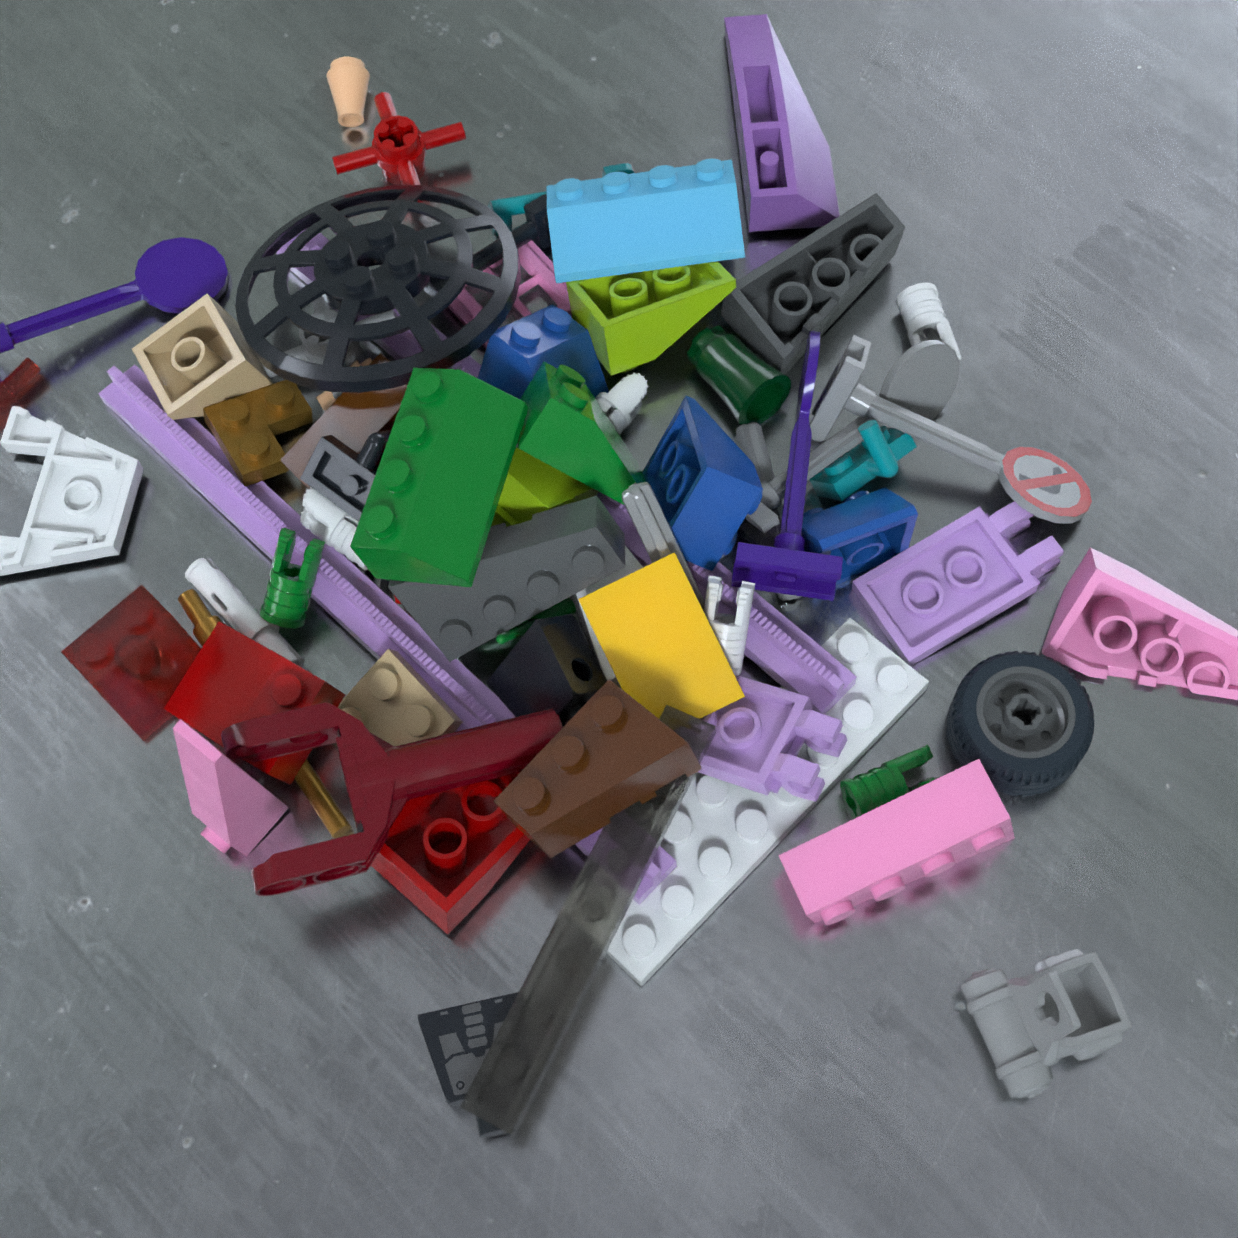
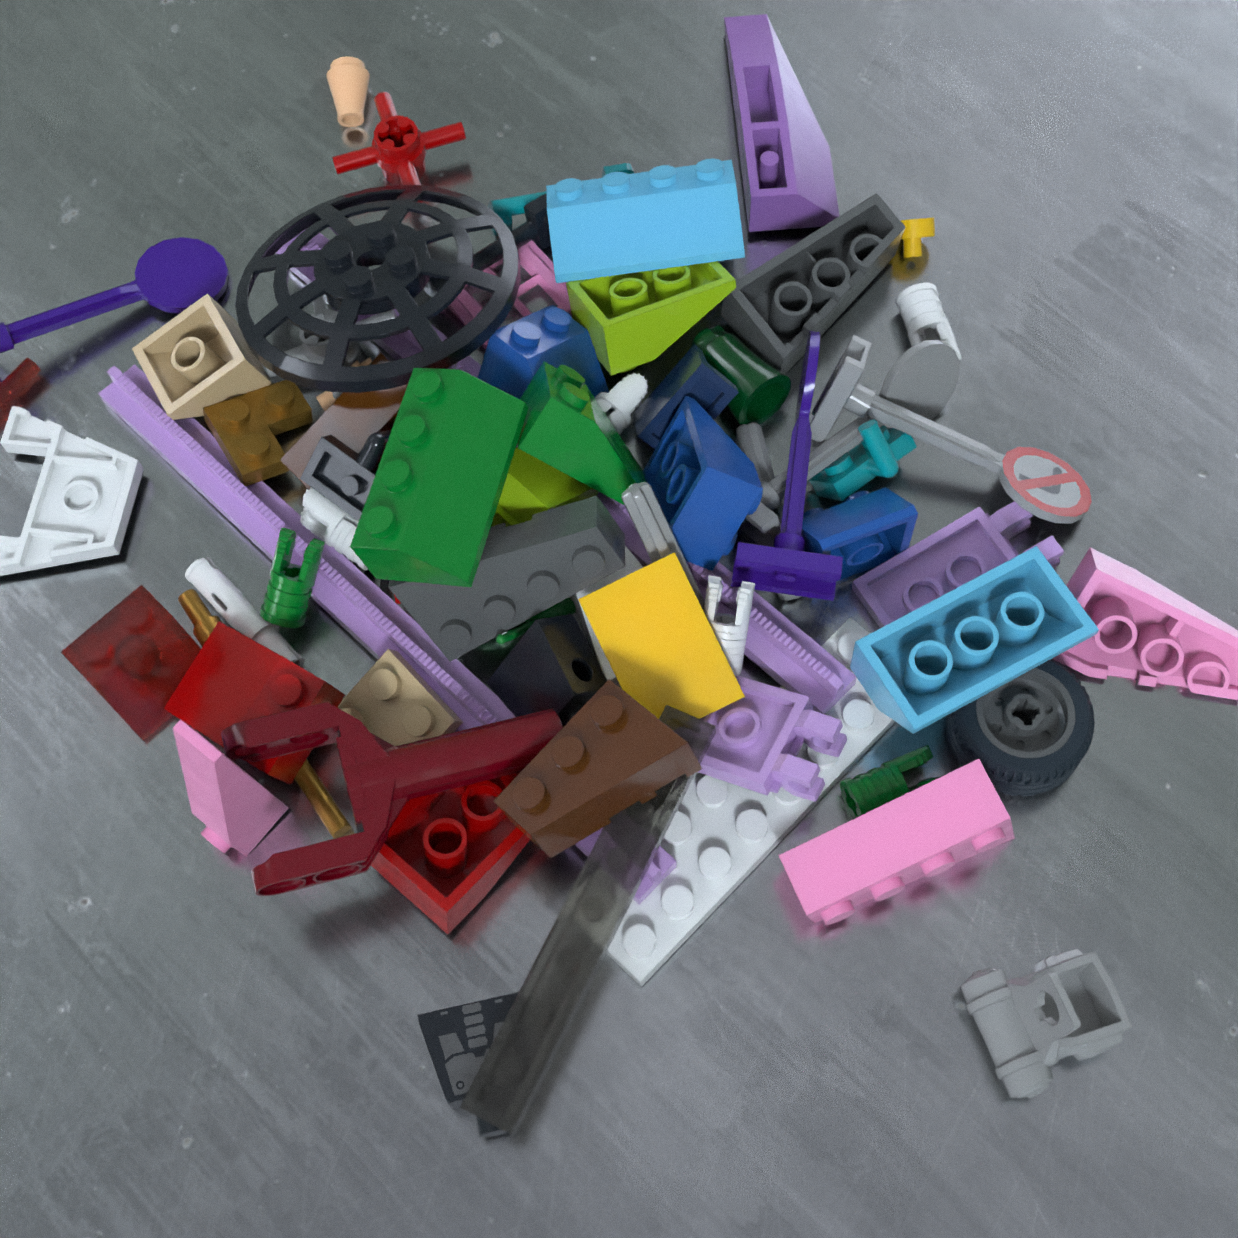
none -> dark blue panel [633,345,739,449]
none -> medium azure slope [850,546,1099,734]
none -> yellow tile [900,217,935,258]

